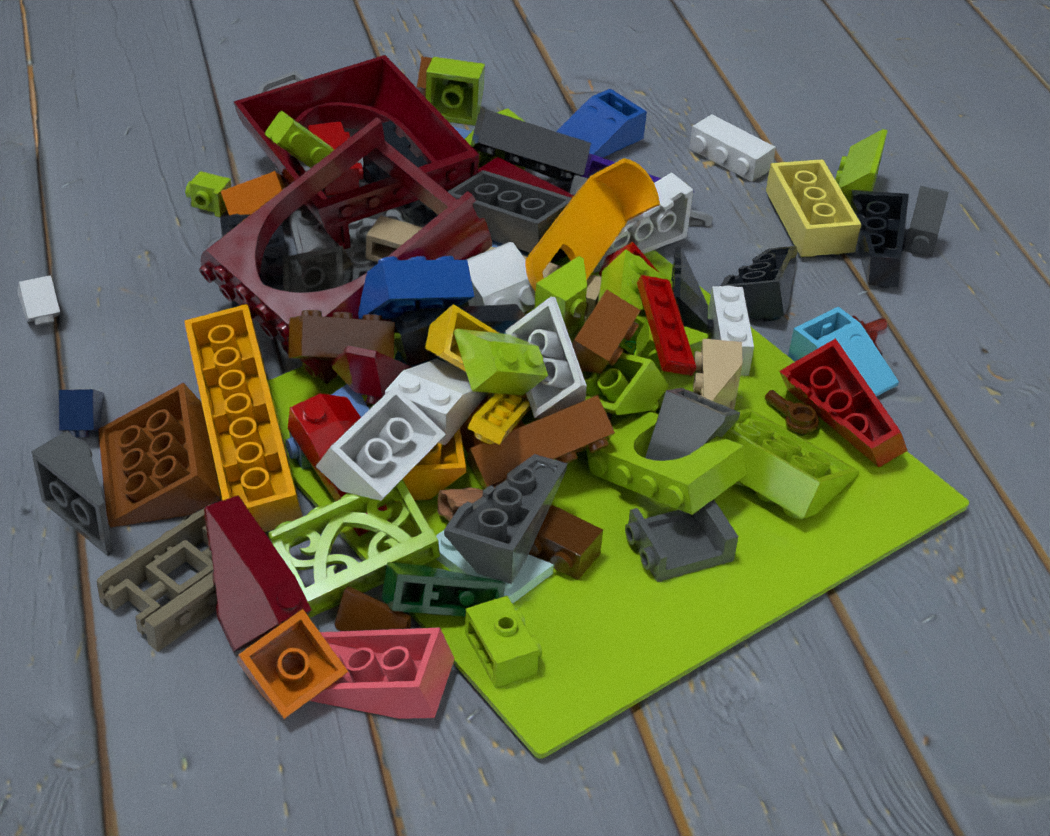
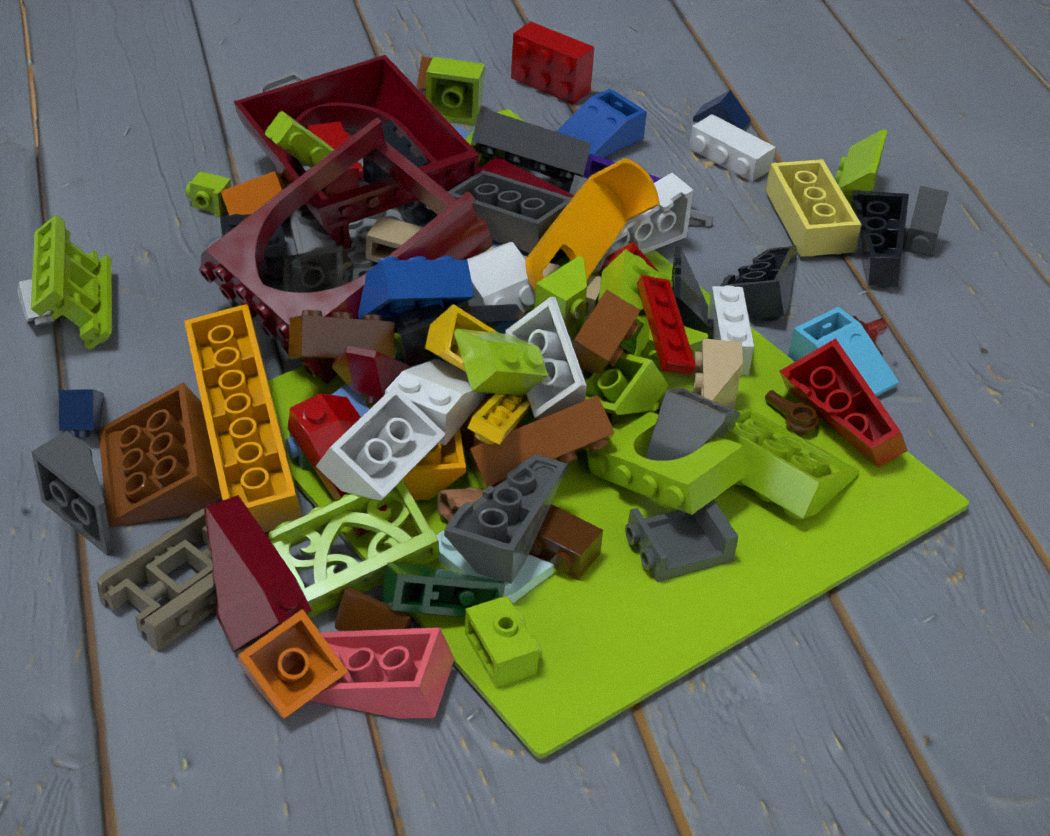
none -> lime fence [31,214,112,350]
none -> red brick [511,21,595,104]
none -> dark blue slope [693,90,751,131]

